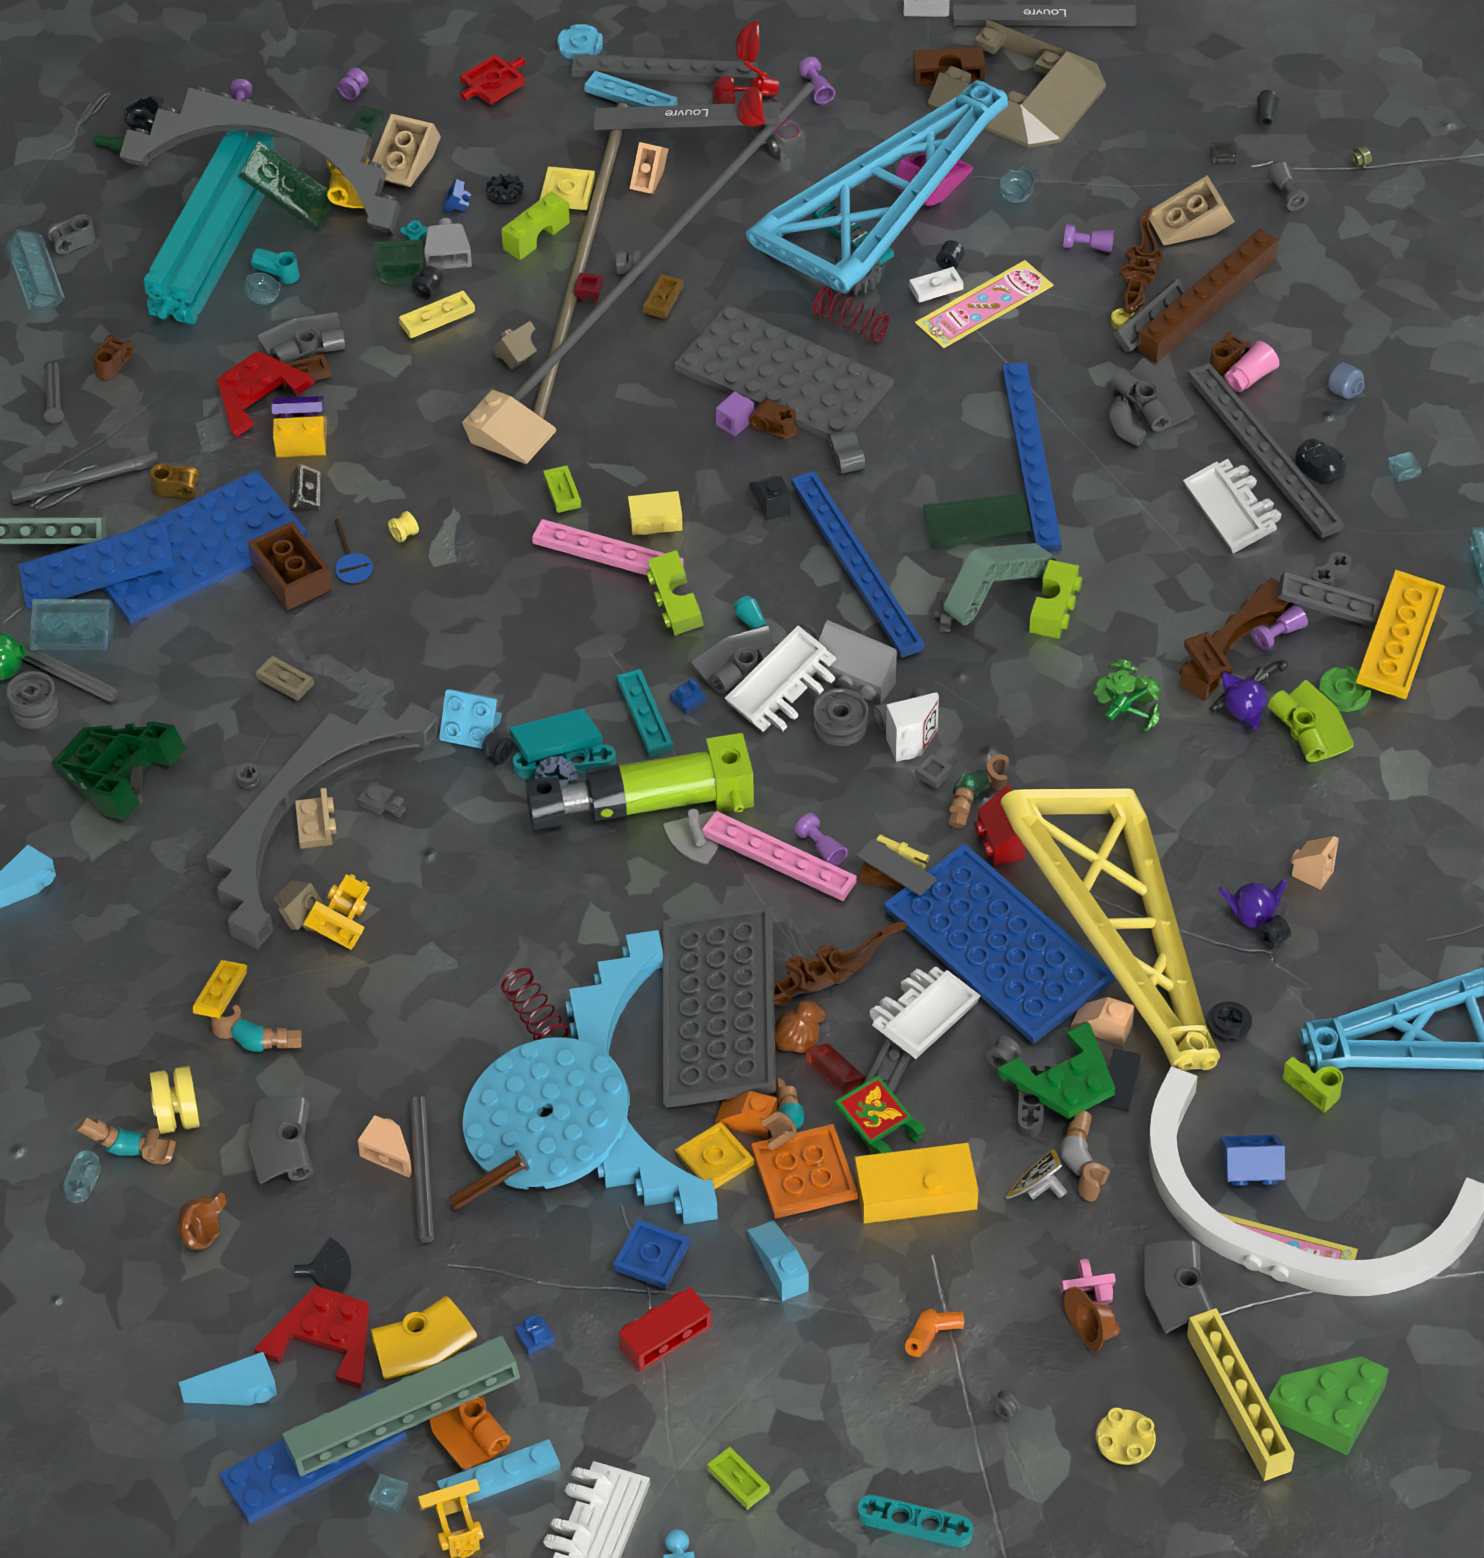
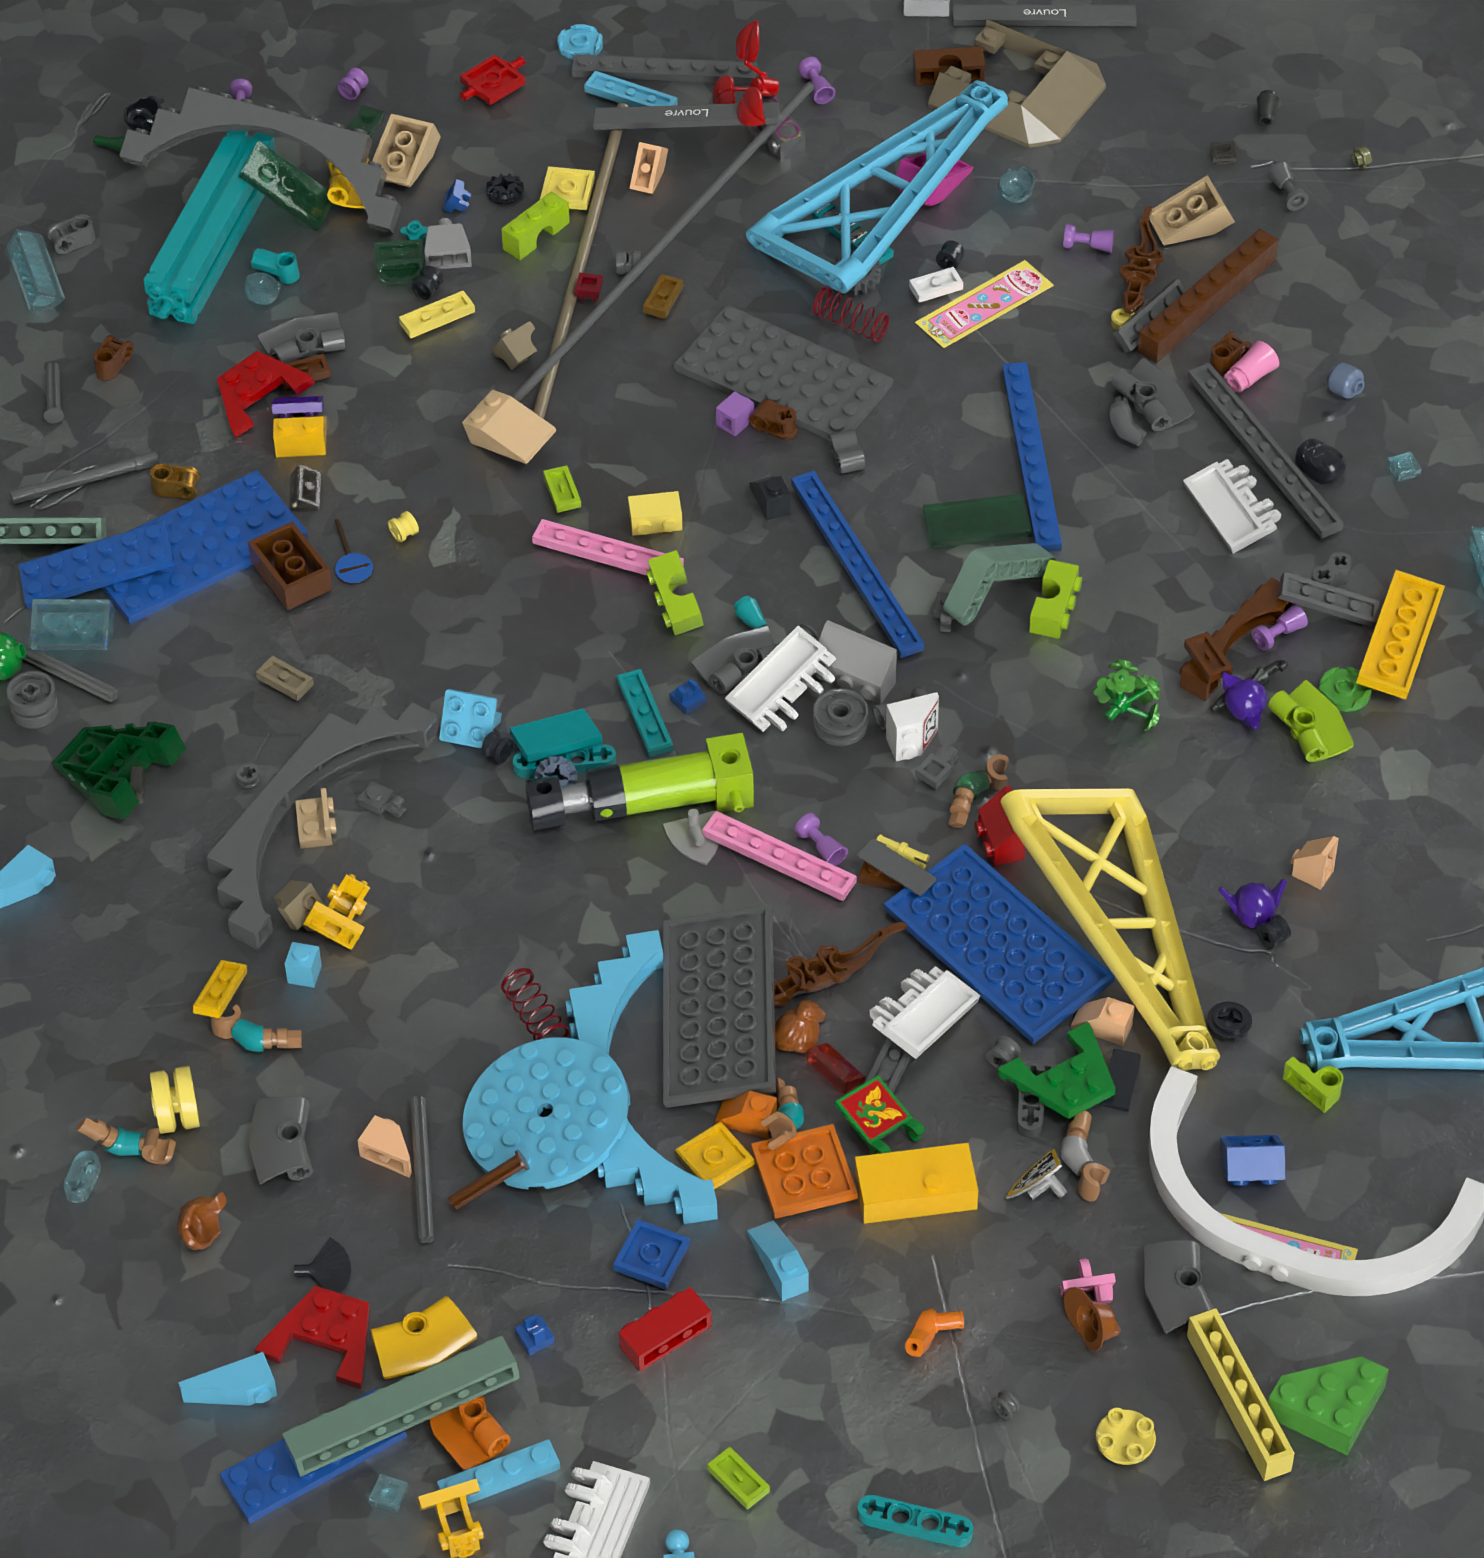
none -> medium azure brick [285,942,322,988]

